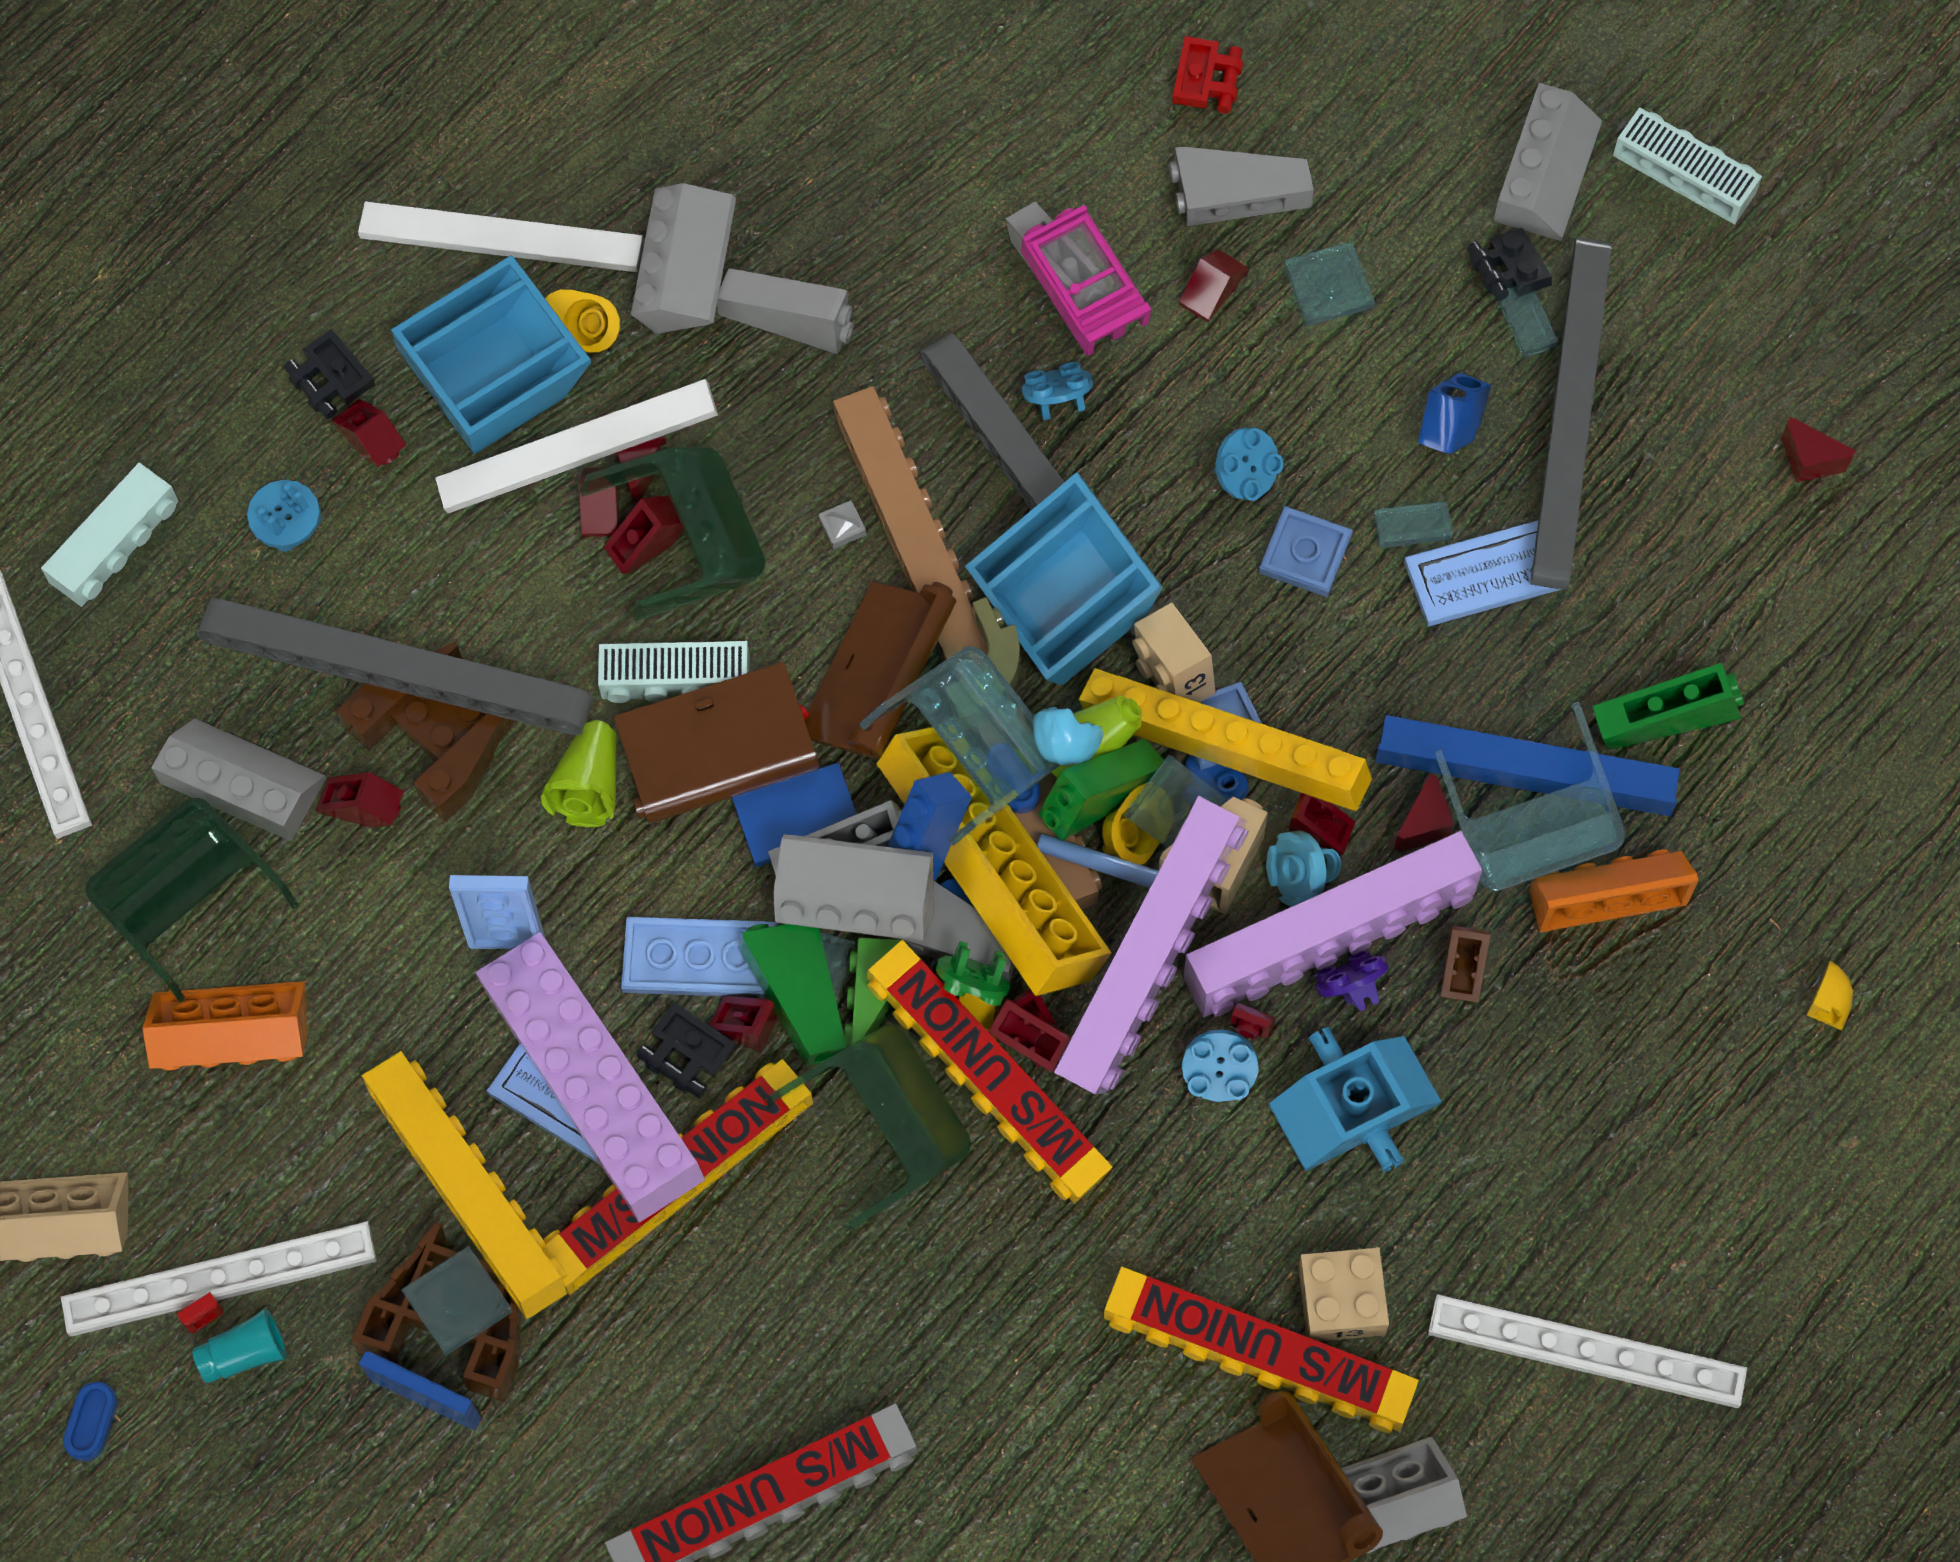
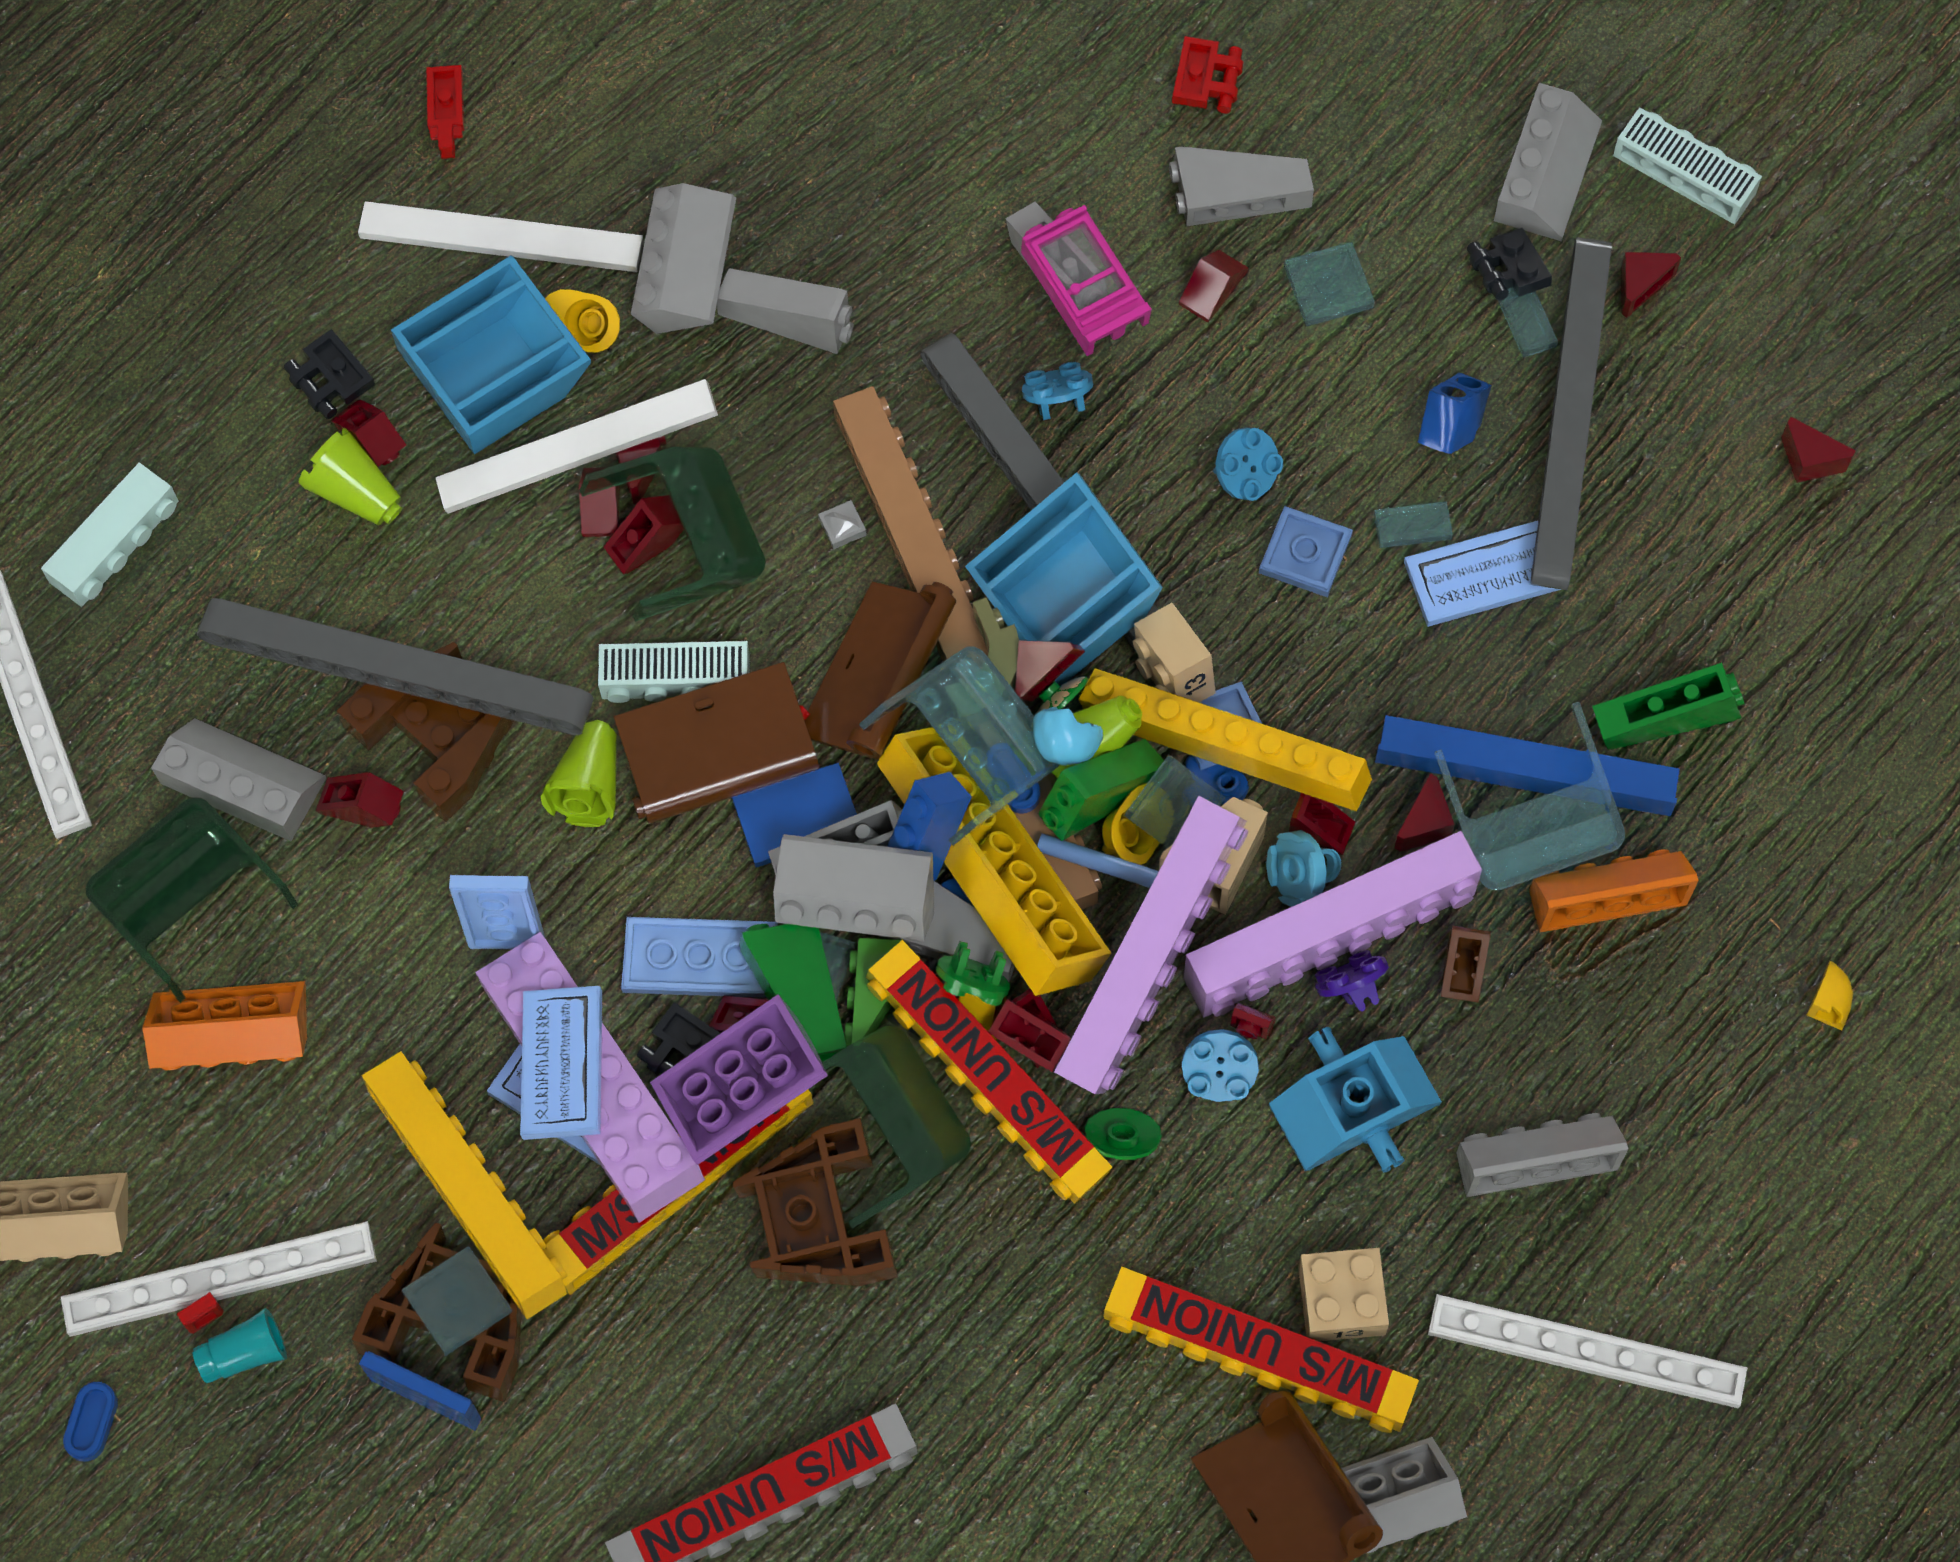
dark azure plate [247,480,322,552] -> none
none -> lime cone [298,428,402,526]
none -> red hinge [426,65,464,159]
none -> light blue tile [520,986,602,1140]
none -> medium lavender slope [650,994,828,1165]
none -> reddish brown wedge [733,1118,898,1286]
none -> slope [1015,640,1085,702]
none -> dish [1032,676,1089,727]
none -> green dish [1084,1108,1162,1160]
none -> light grey slope [1456,1113,1628,1197]
none -> dark red slope [1621,252,1681,318]

